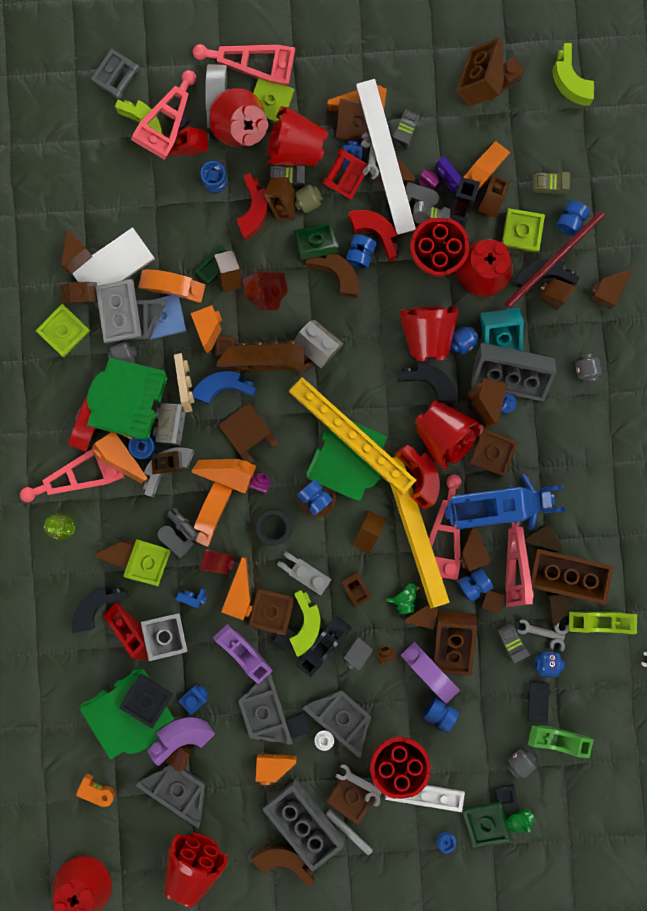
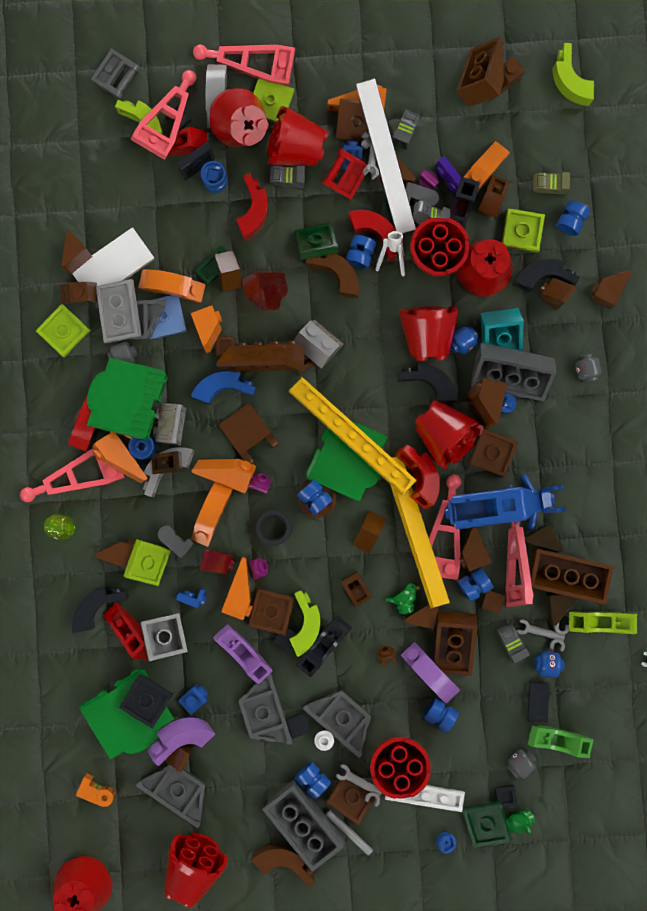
dark grey axle [167,508,198,541] -> none
tan plate [174,353,194,413] -> none
orange slope [256,754,296,785] -> none
reddish brown slope [264,177,295,221] -> none
light grey hinge [277,551,332,595] -> none
olive head [295,185,323,213] -> none
dark grey slope [343,636,373,670] -> none
dark red piece [505,211,605,309] -> none
none -> black plate [177,141,215,181]
none -> magenta plate [248,558,268,580]
none -> blue wheel [294,761,331,800]
none -> white plant [375,231,405,276]

